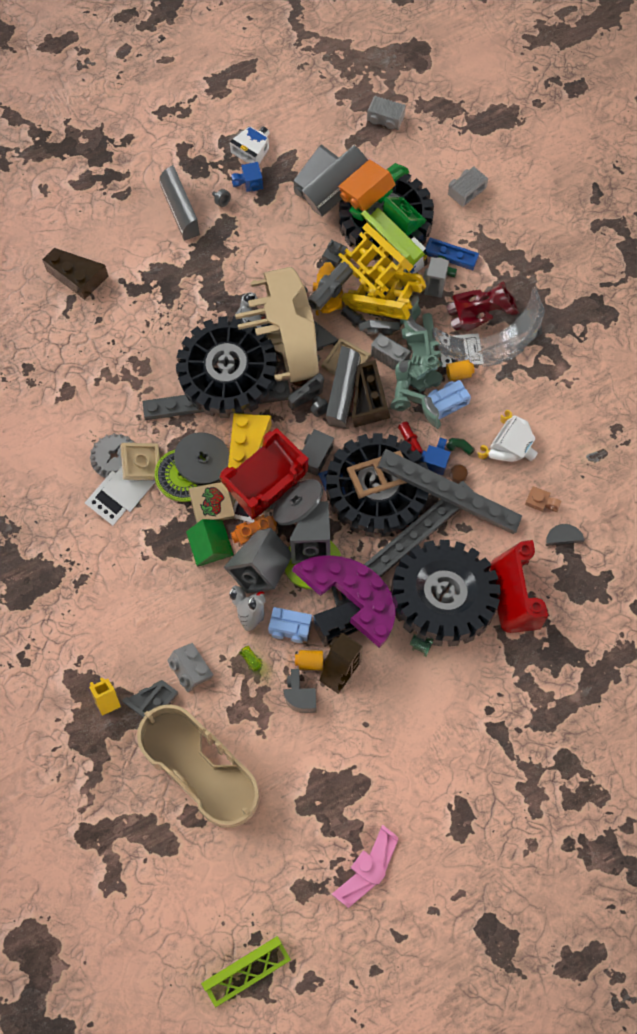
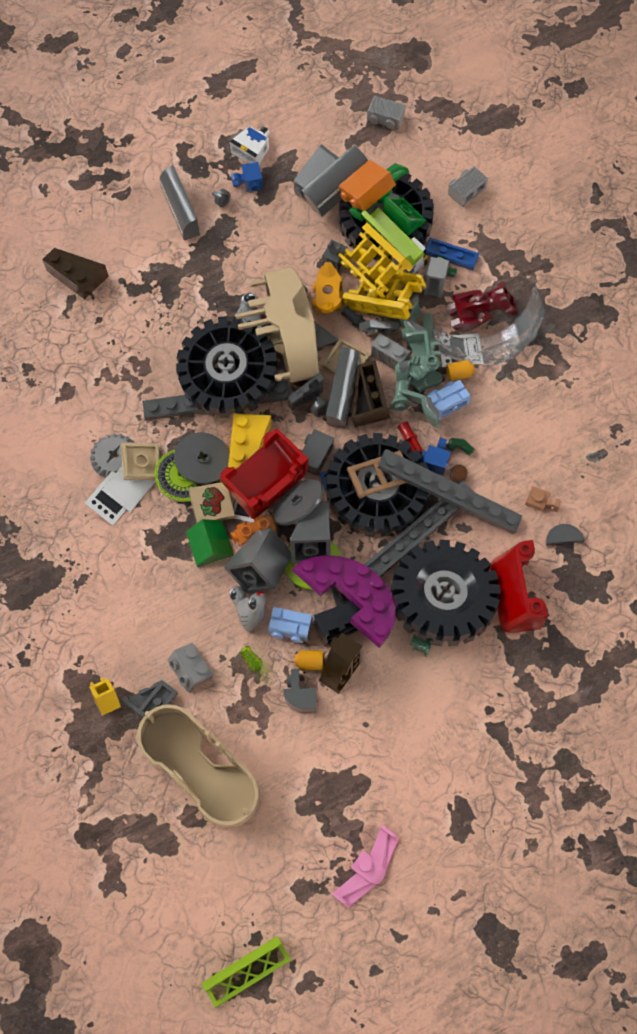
dark grey piece [308,262,353,311] -> none
white torso [478,410,538,462] -> none

